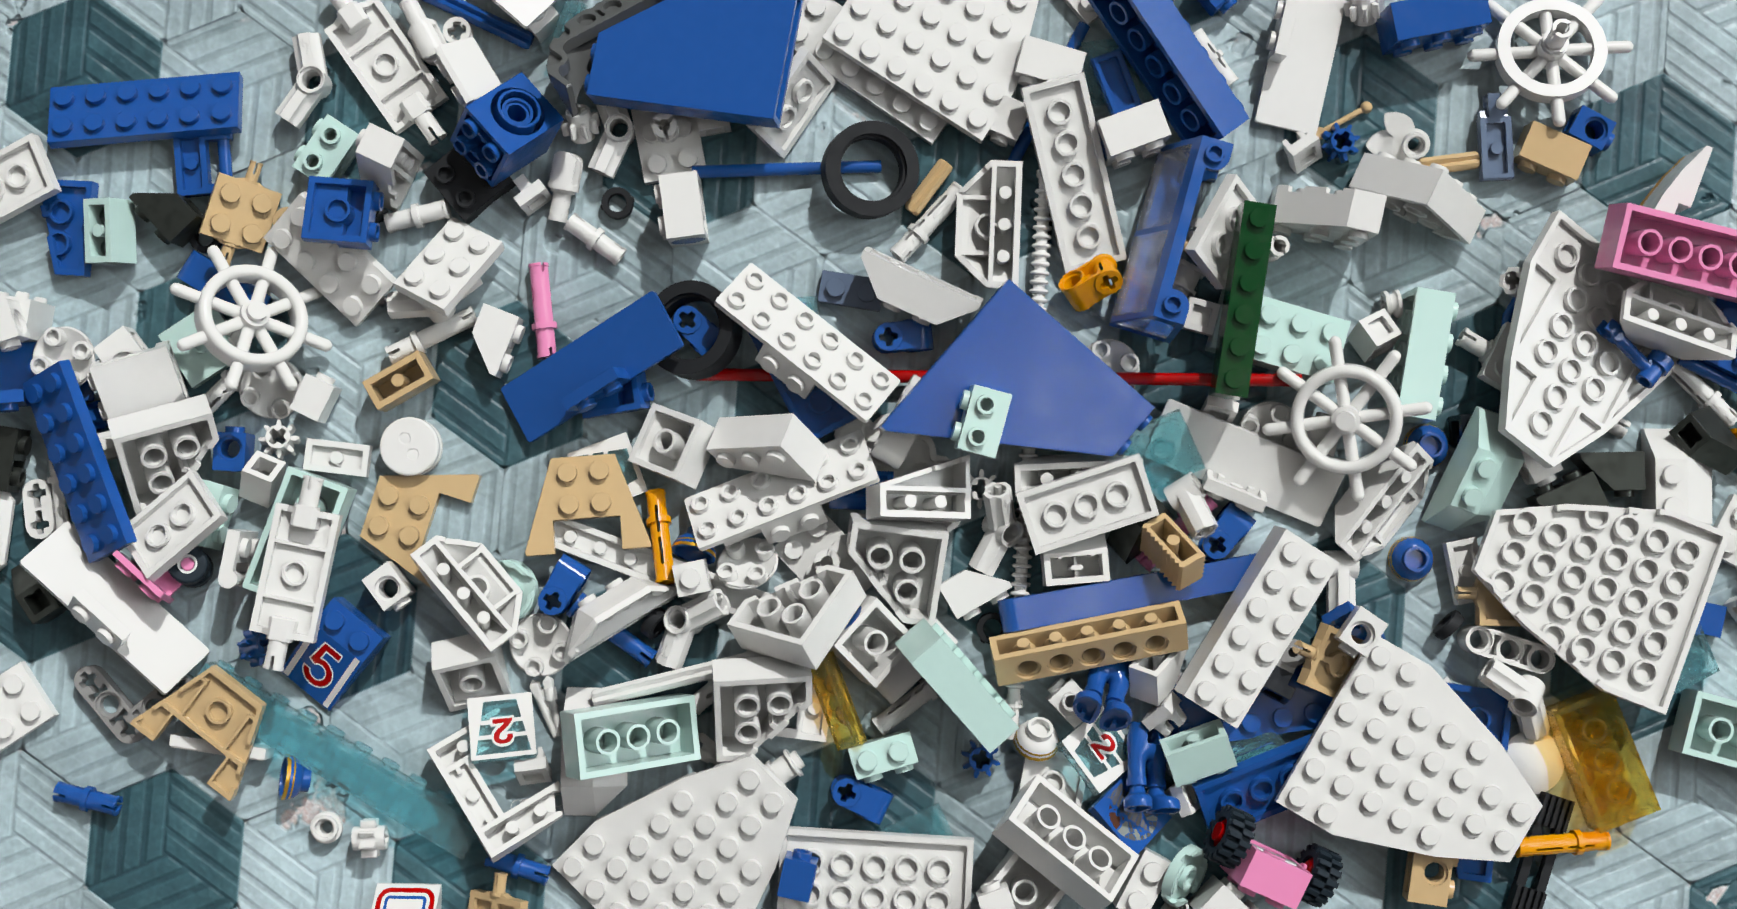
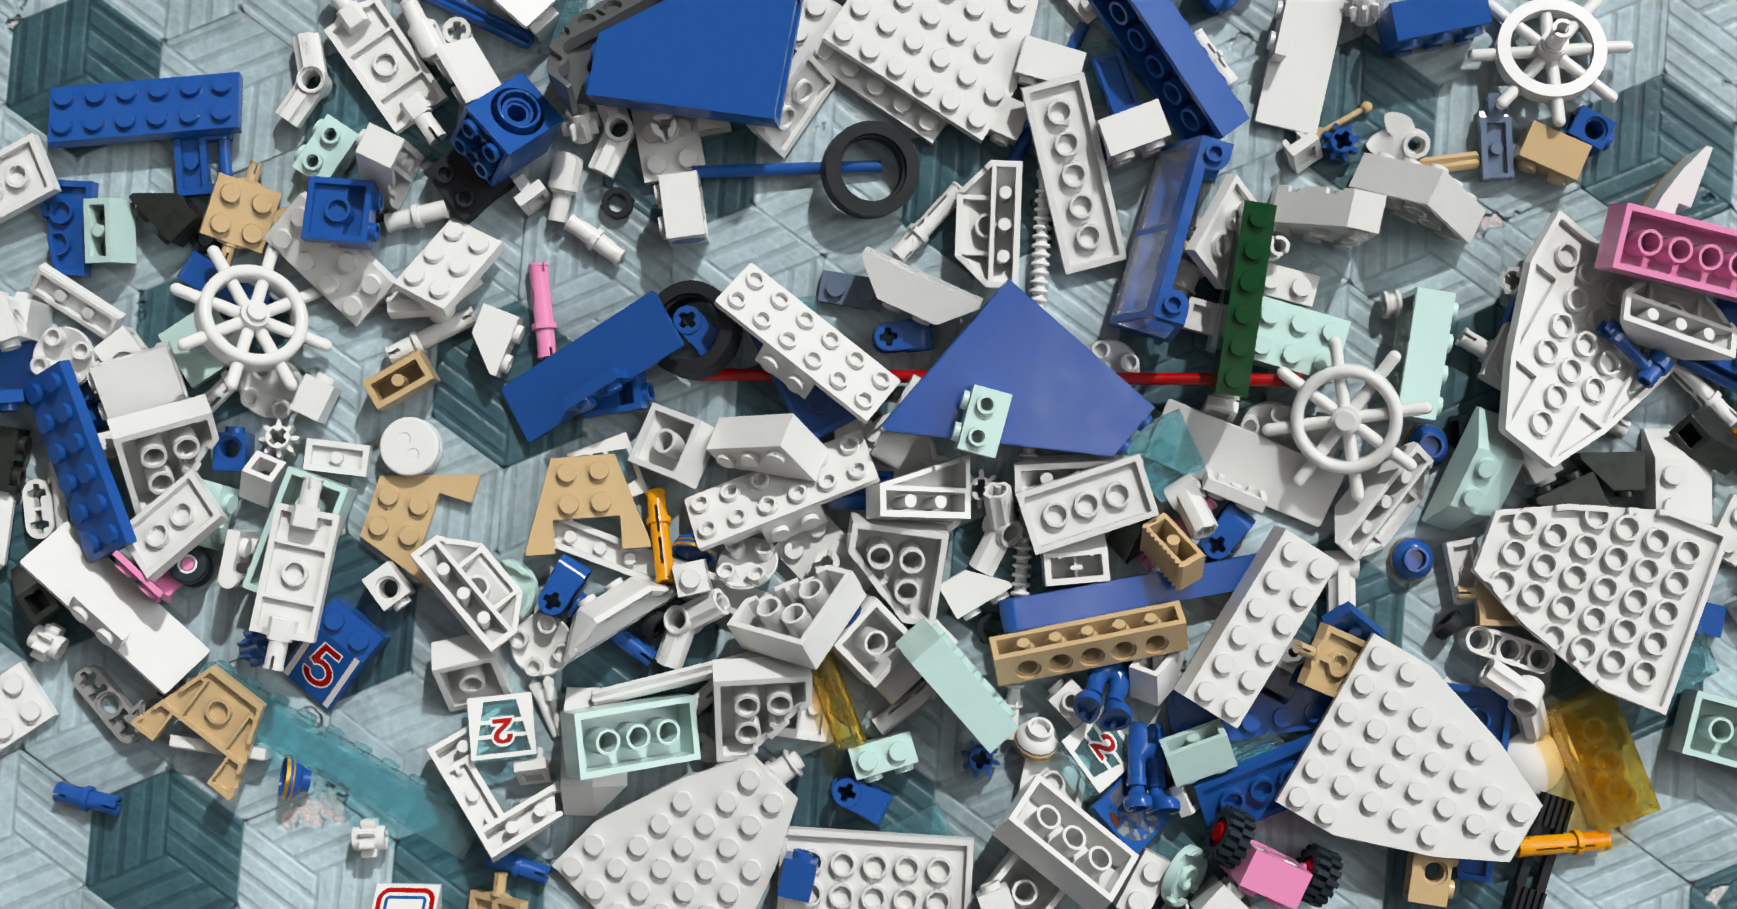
white plate [310,811,343,844] -> none
tan axle [905,159,953,216] -> none
light orange piece [1058,254,1123,312] -> none
white tile [1141,691,1187,737] -> none
white brick [1334,606,1389,658] -> none
white brick [1347,308,1402,363] -> none
none -> white gear [27,622,69,663]
none -> white tile [28,263,126,339]
none -> white brick [1263,263,1320,309]

